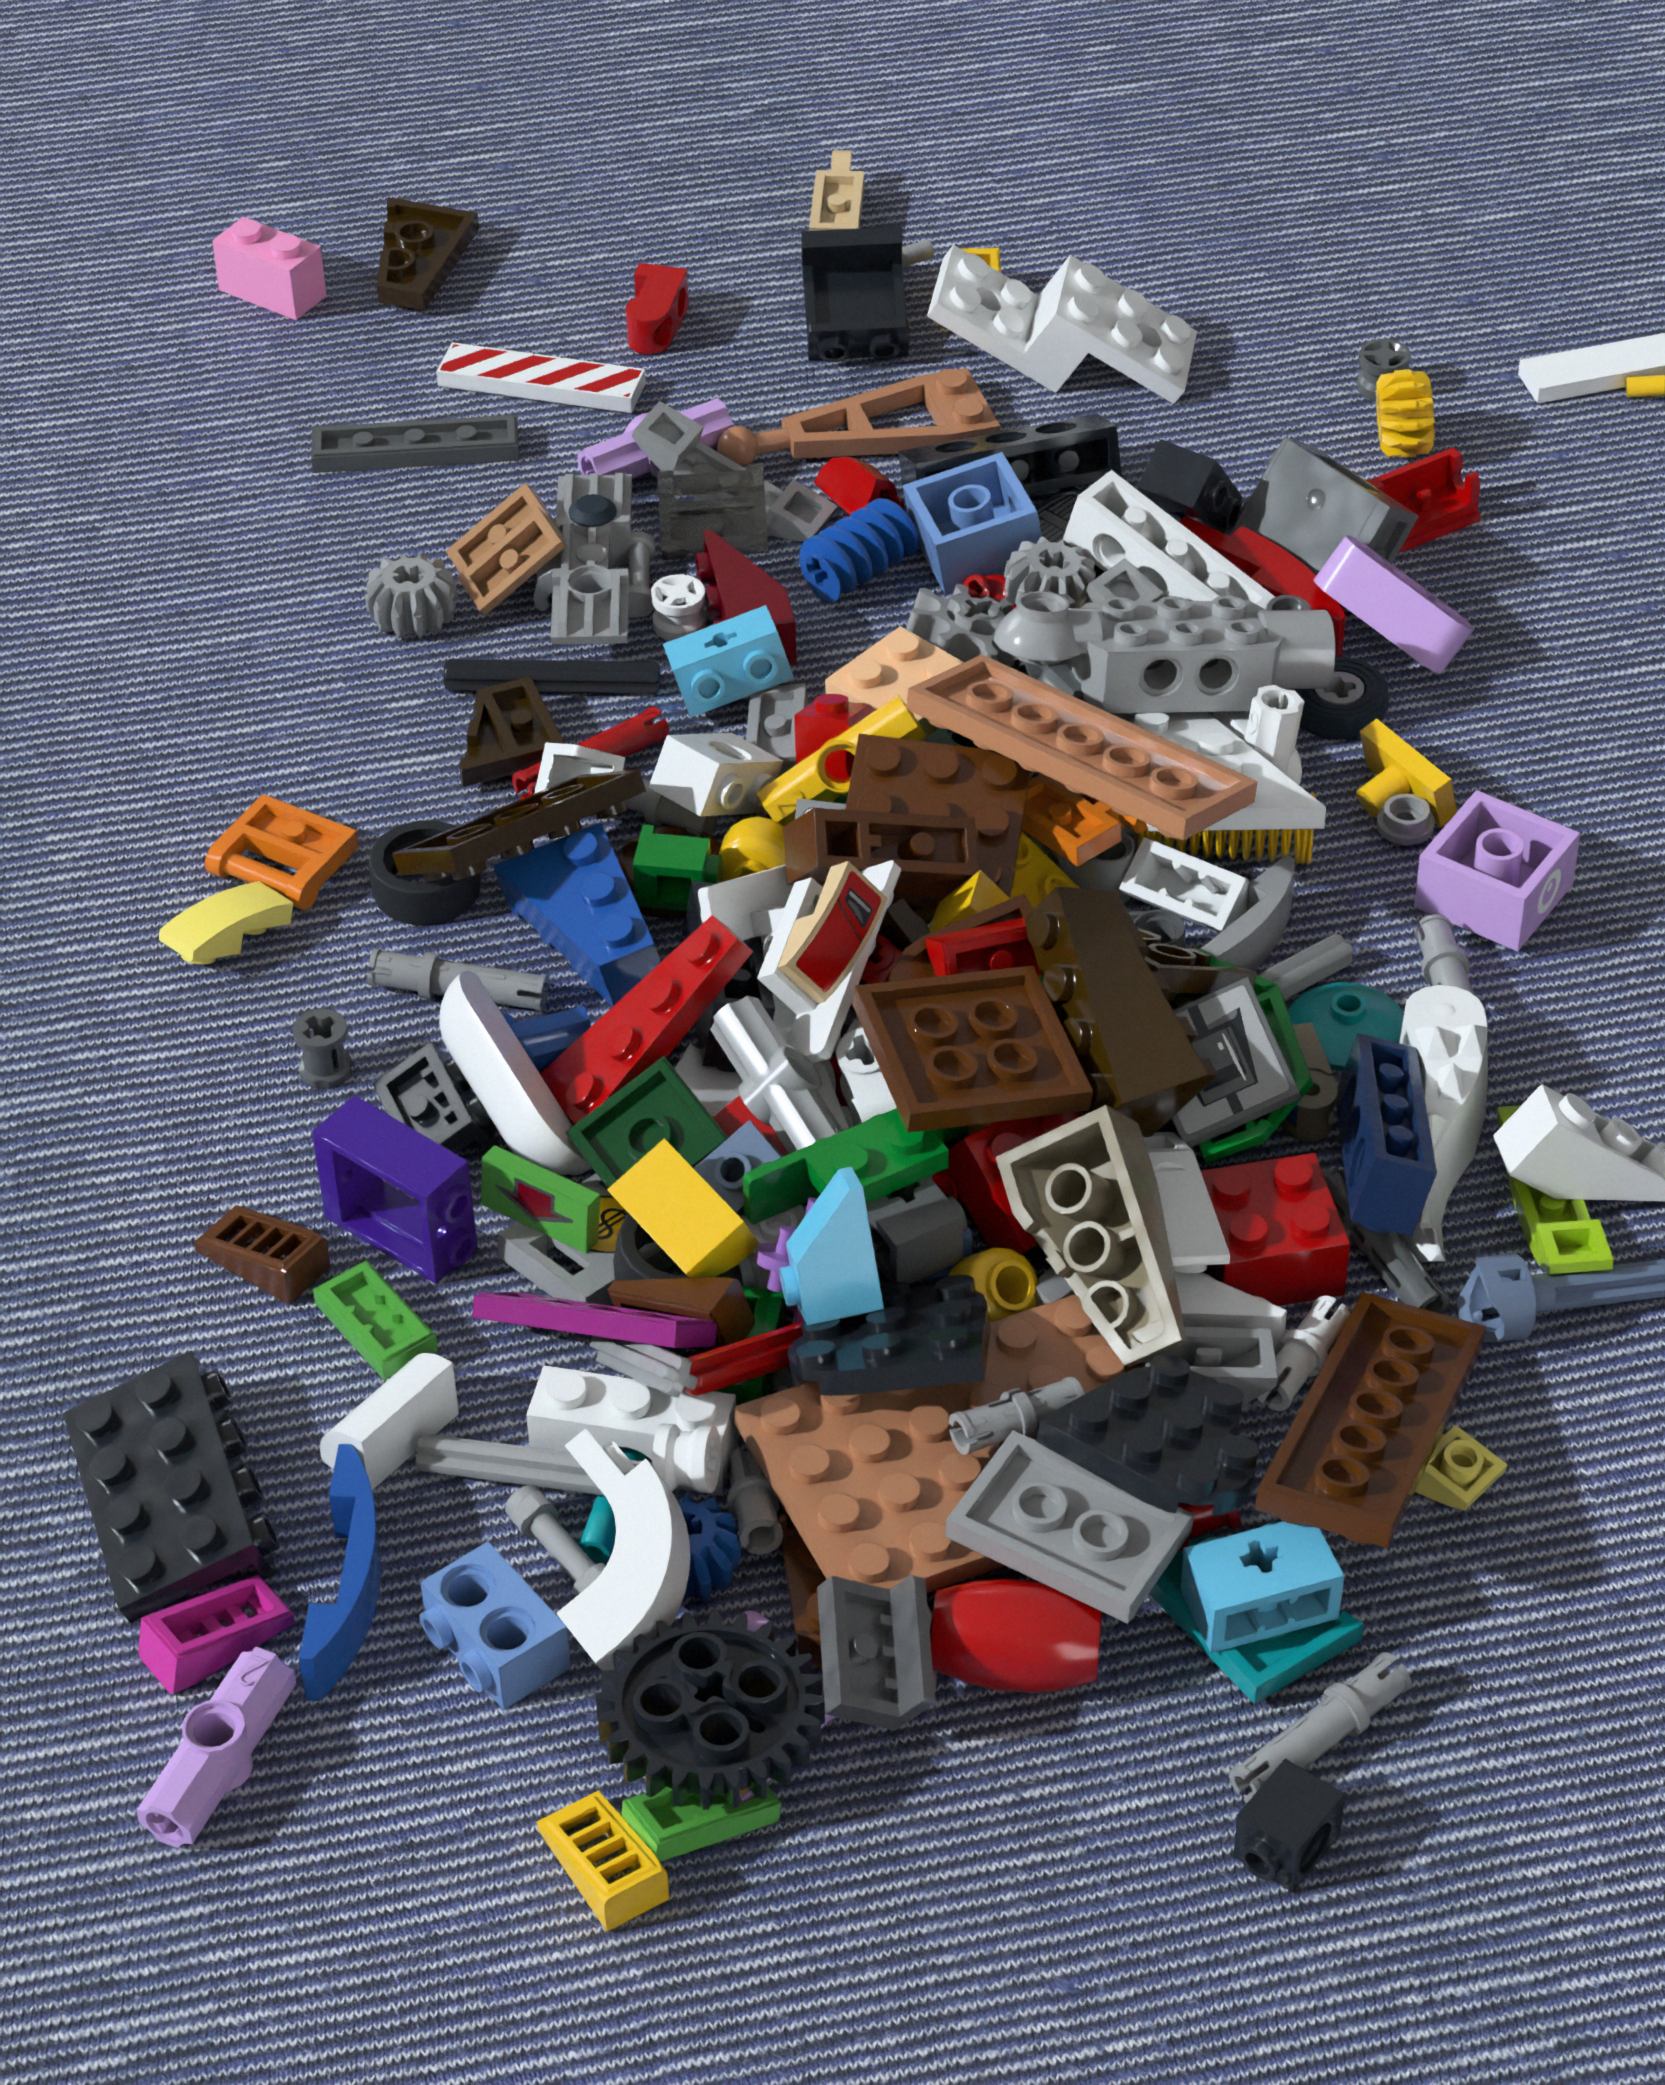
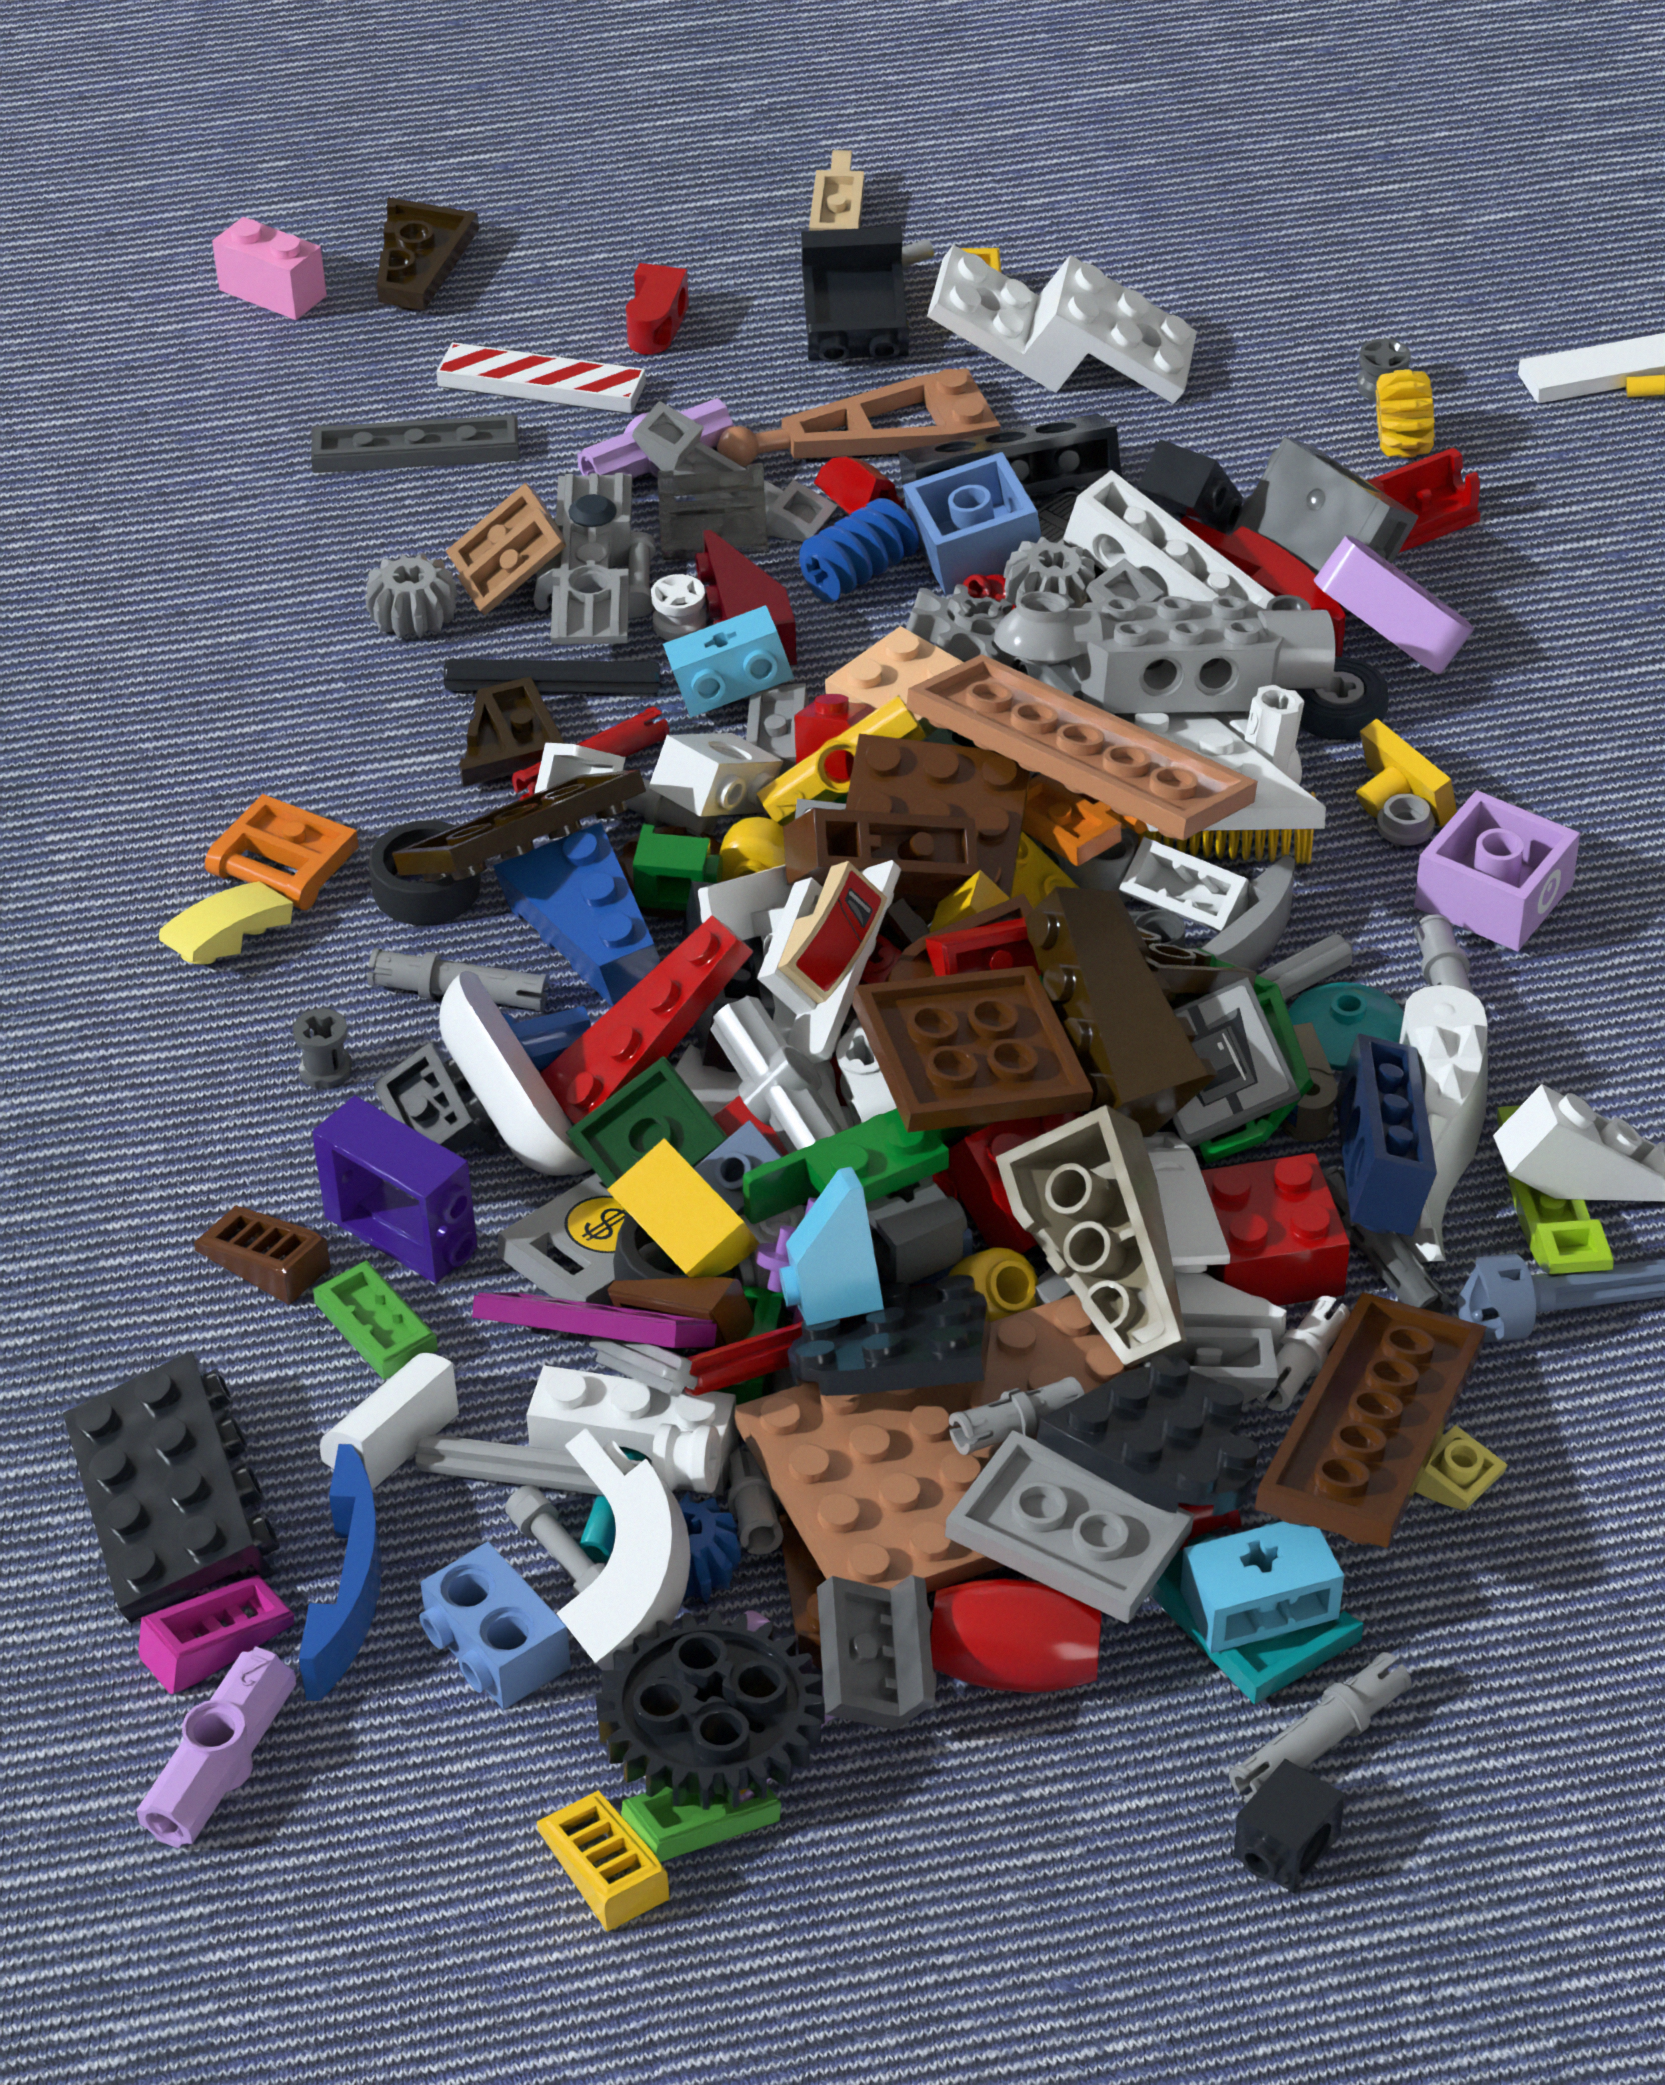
bright green tile [481,1145,600,1253] -> none

